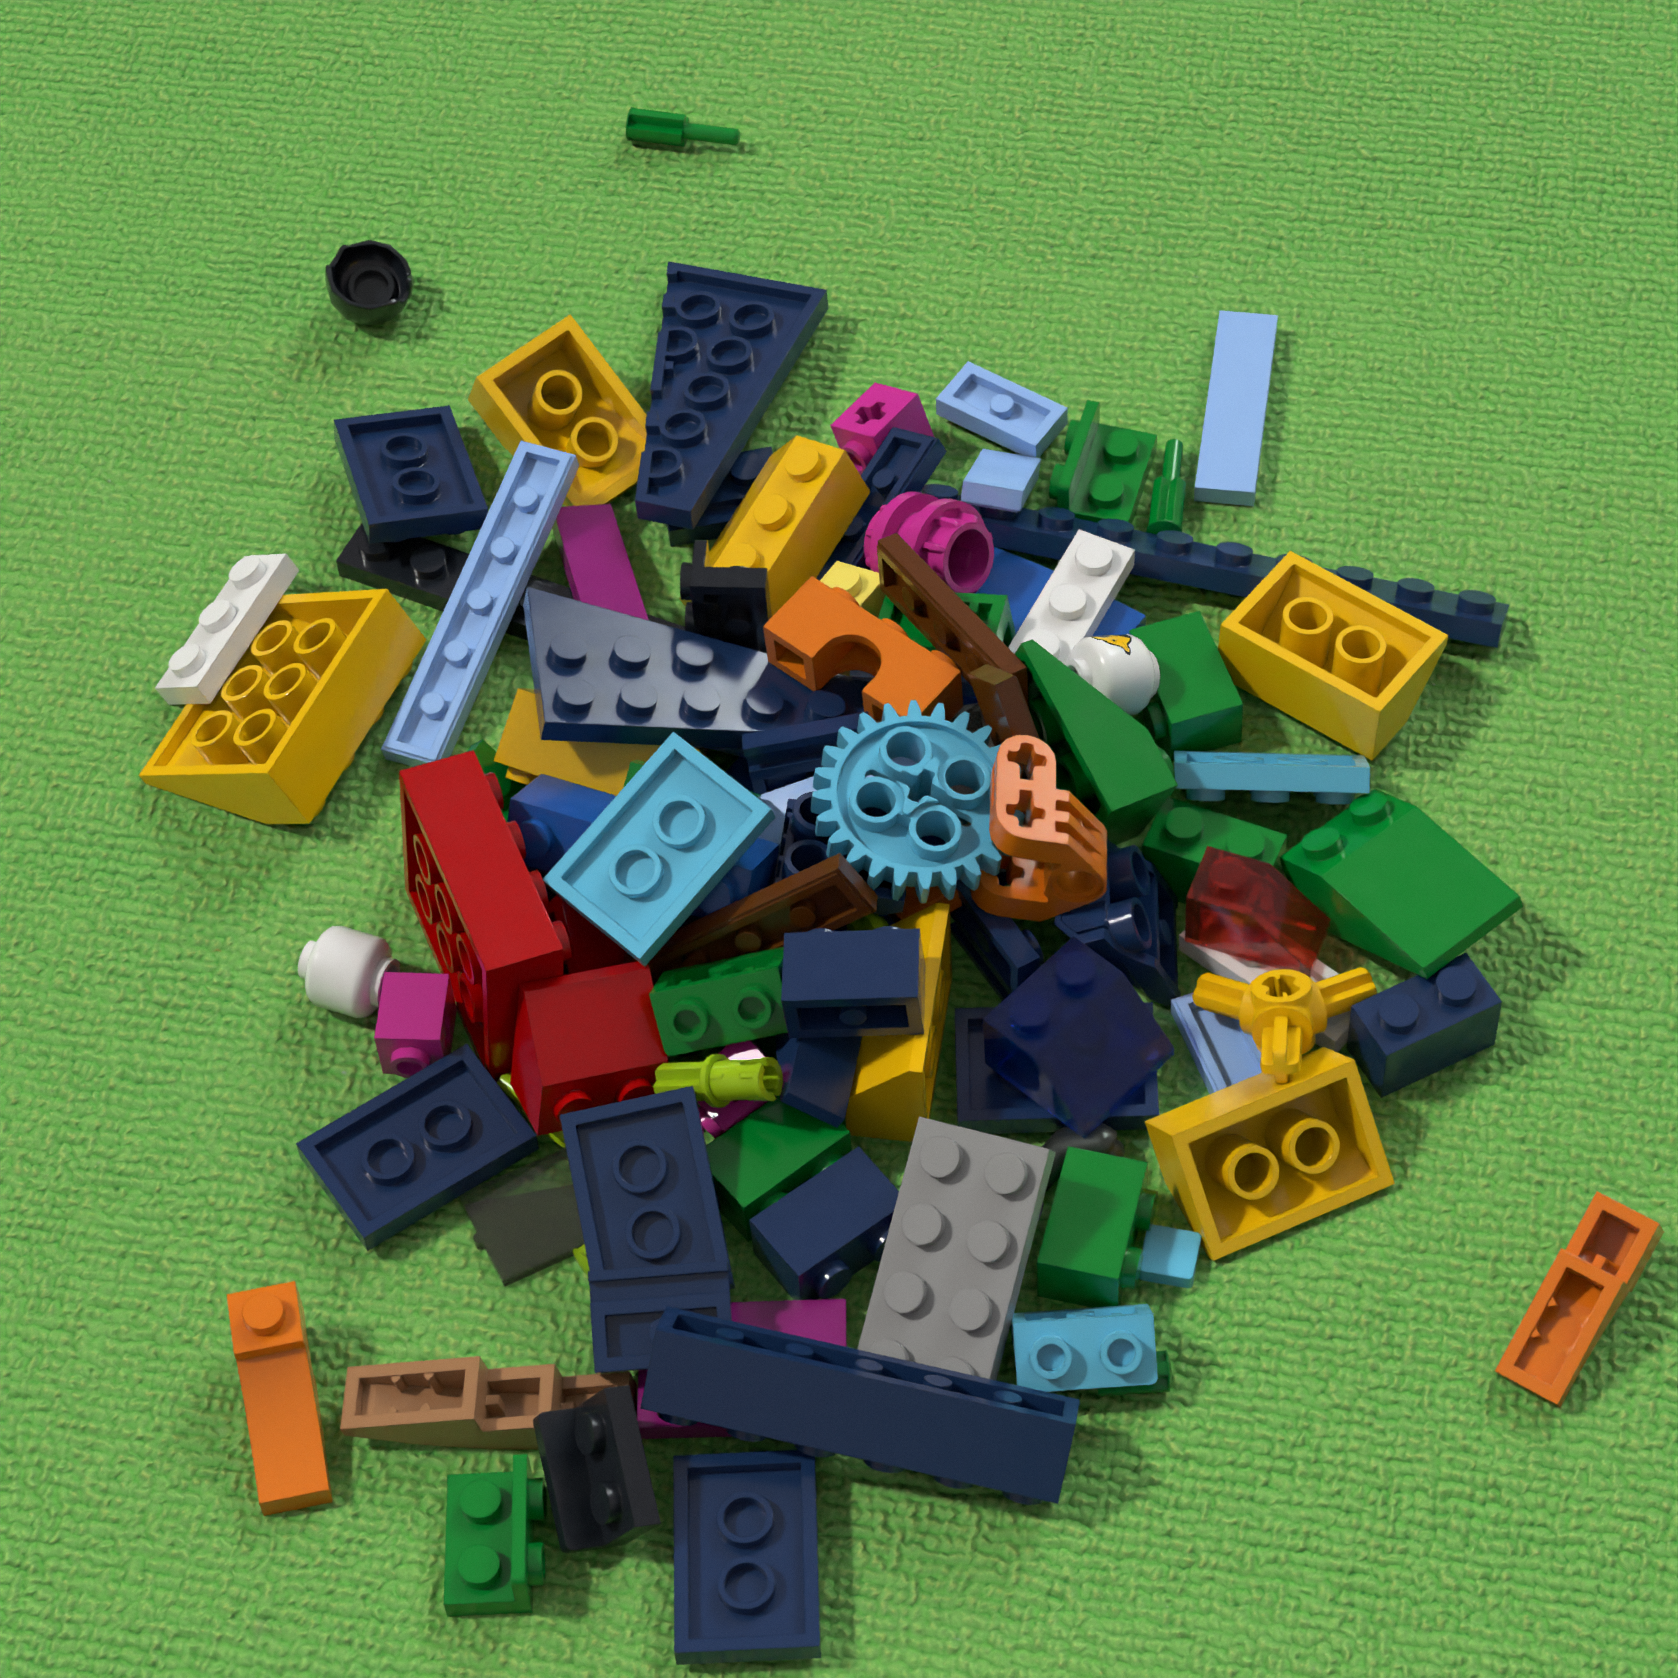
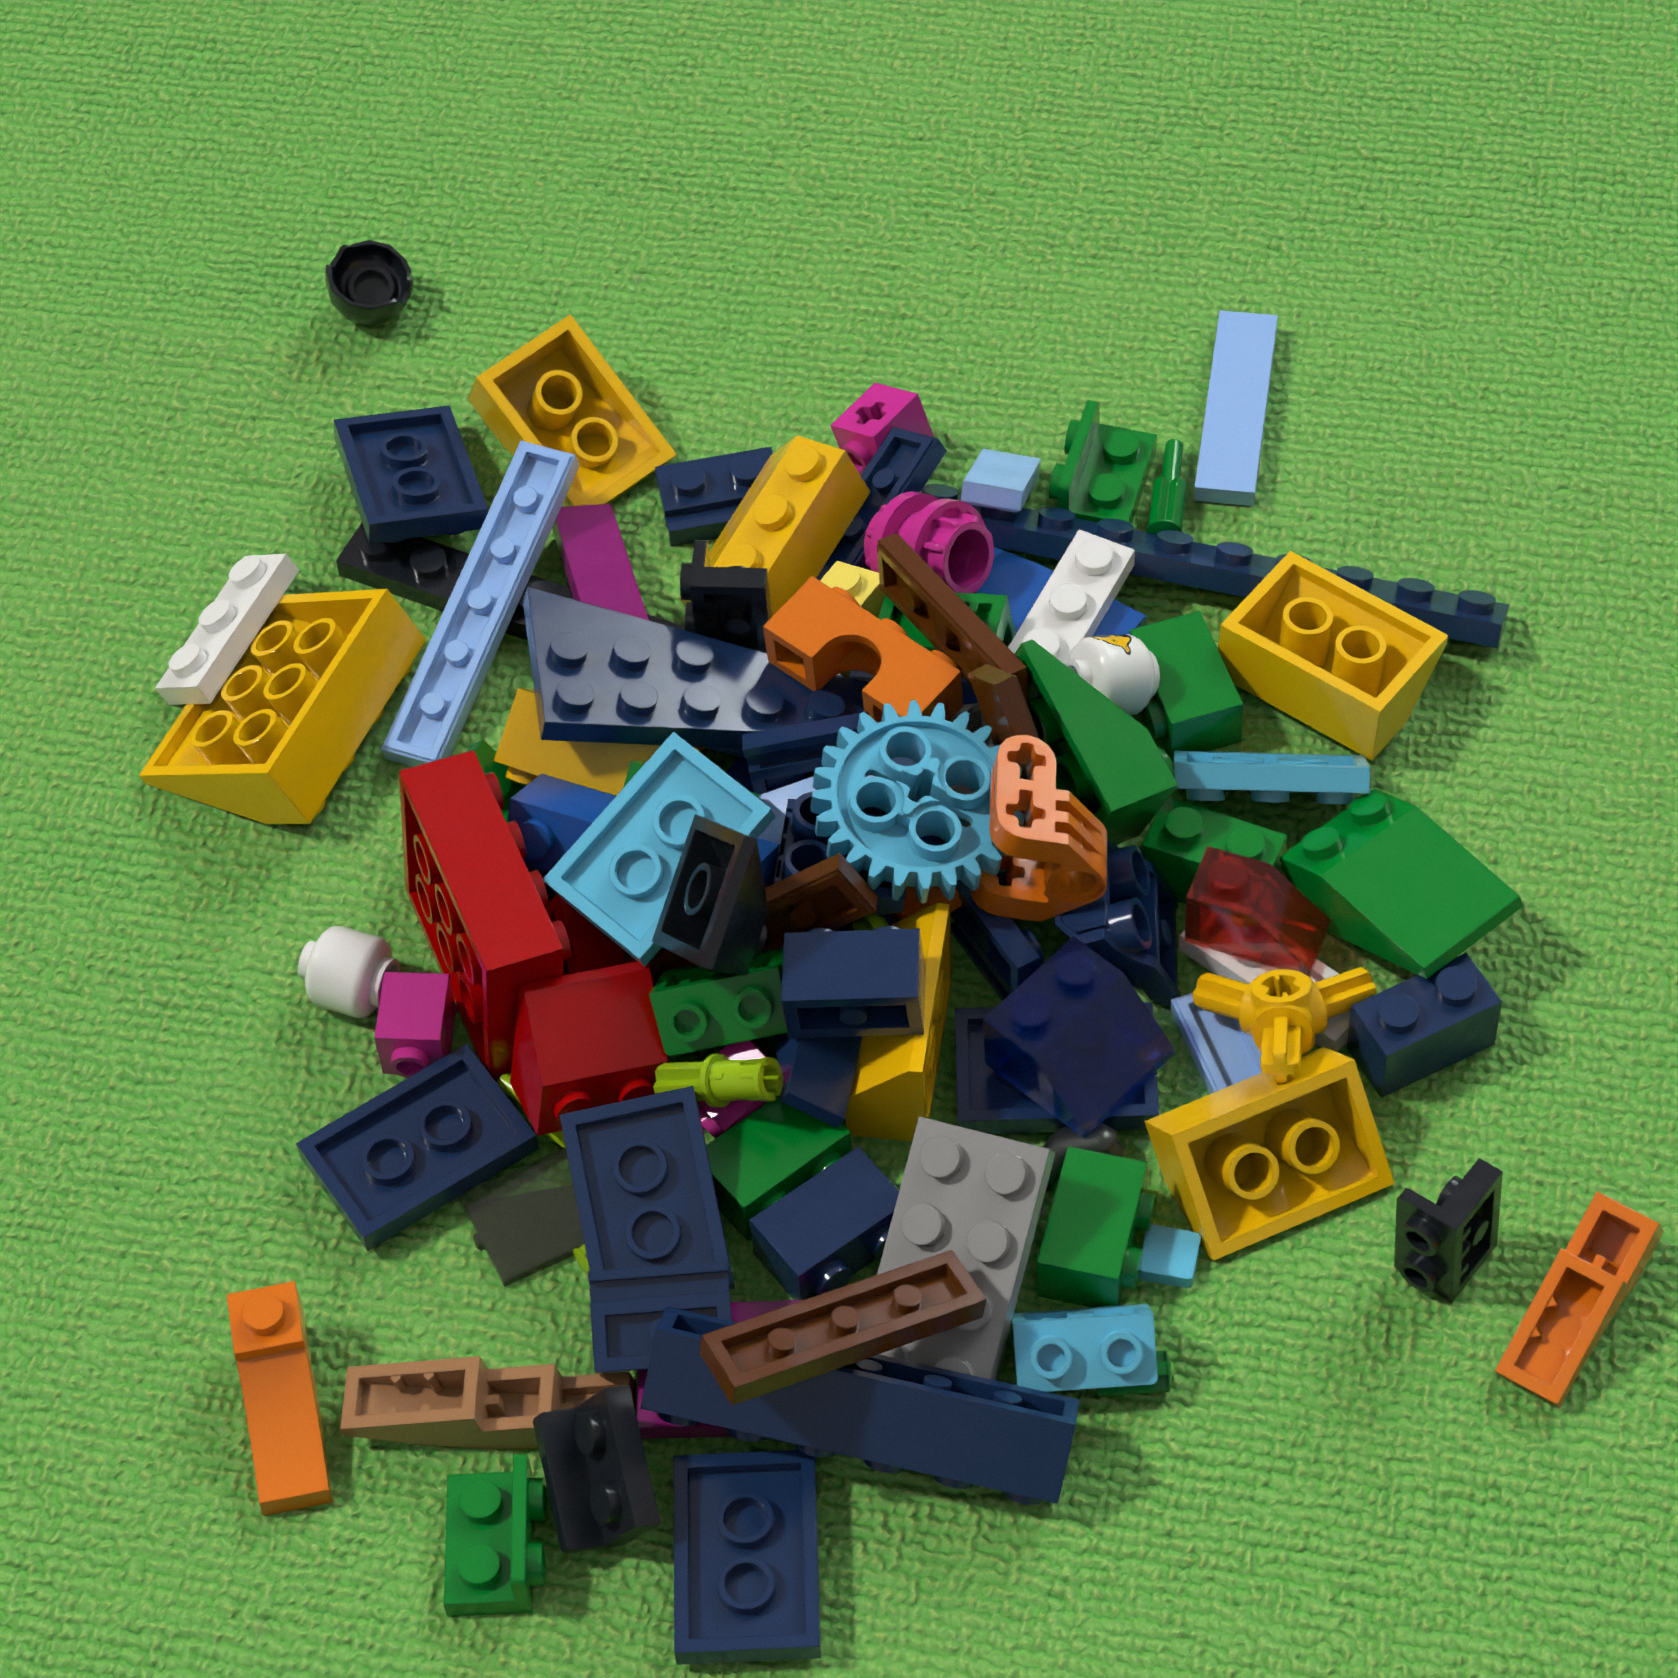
green axle [626,107,741,147] -> none
dark blue wing [635,261,829,530] -> none
light blue plate [936,361,1068,458] -> none
none -> black slope [652,814,769,976]
none -> reddish brown plate [699,1249,987,1406]
none -> black bracket [1394,1158,1503,1303]

